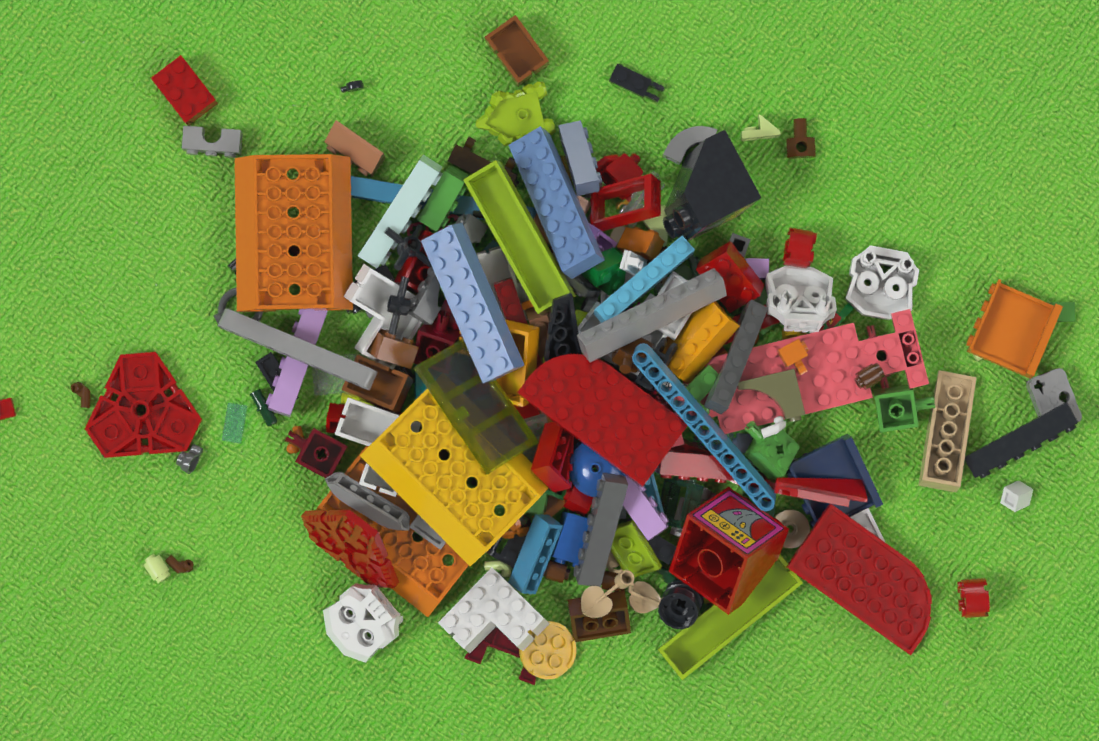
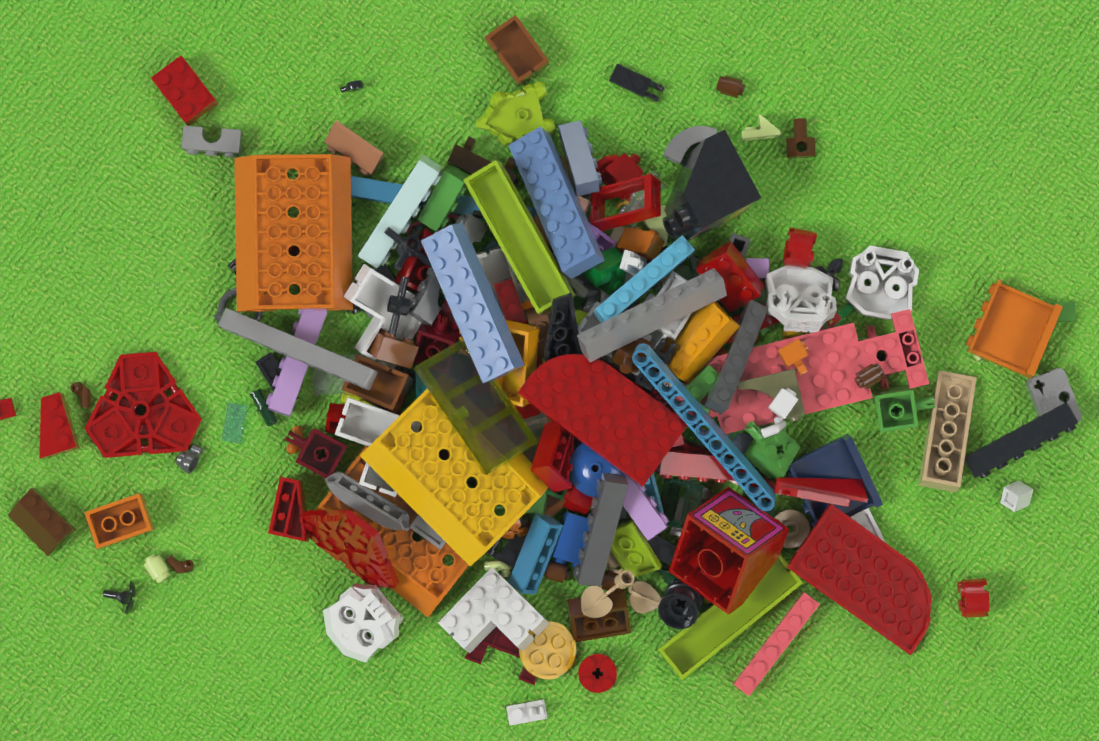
none -> reddish brown slope [8,488,76,556]
none -> red wedge [39,392,80,459]
none -> orange brick [84,493,155,549]
none -> plant [103,581,136,614]
none -> red wedge [268,477,309,542]
none -> white plate [506,699,548,725]
none -> red brick [578,653,617,693]
none -> reddish brown brick [716,75,745,98]
none -> coral brick [732,592,820,696]
none -> white brick [768,388,799,419]
none -> black plant [814,258,843,291]

